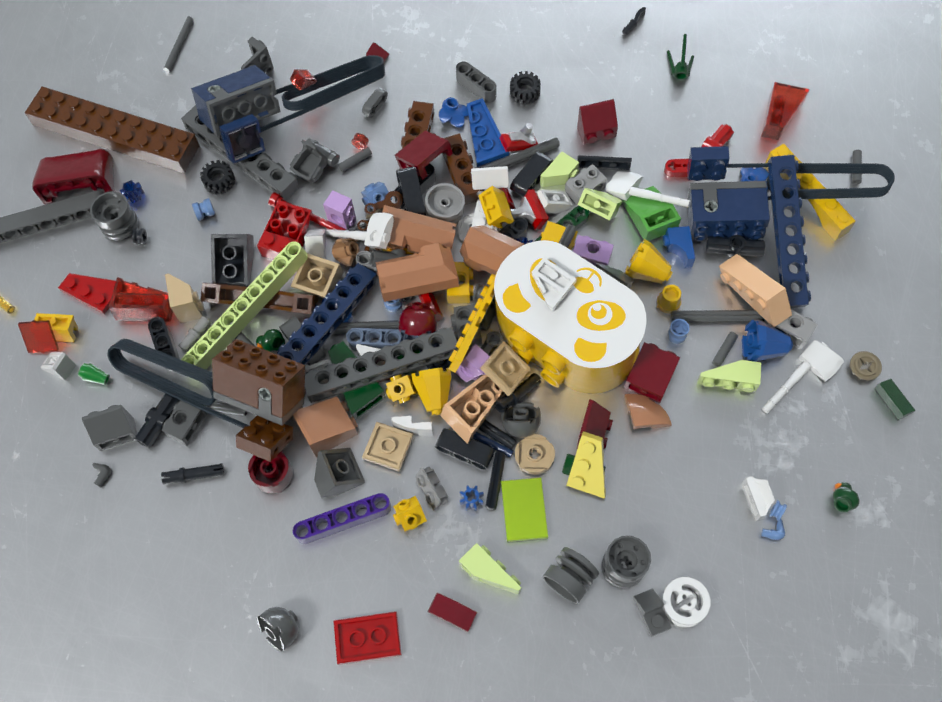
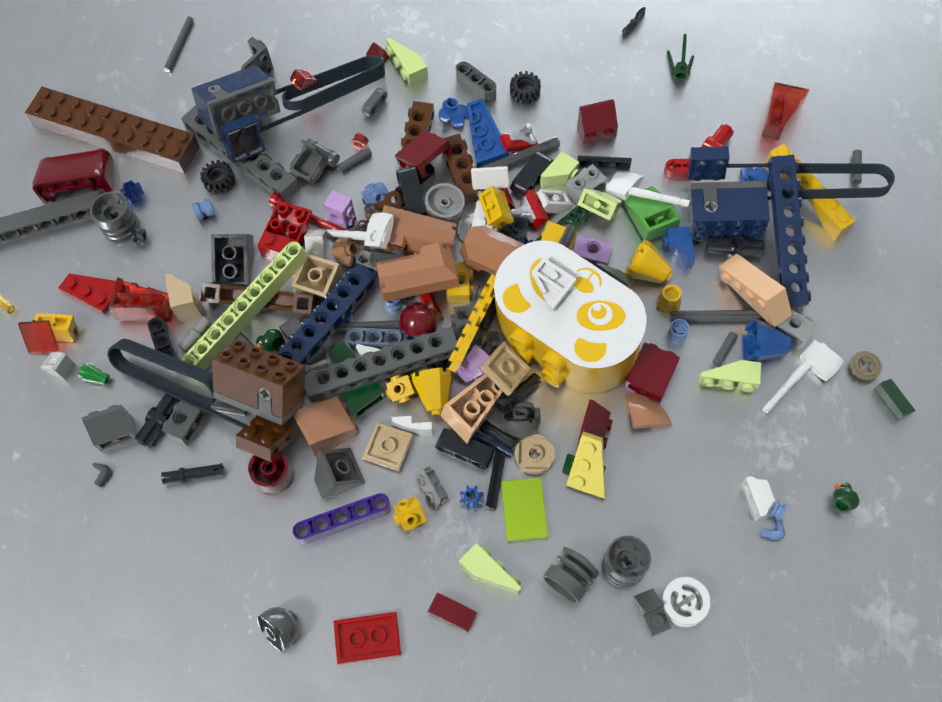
none -> yellowish green slope [385,38,428,85]

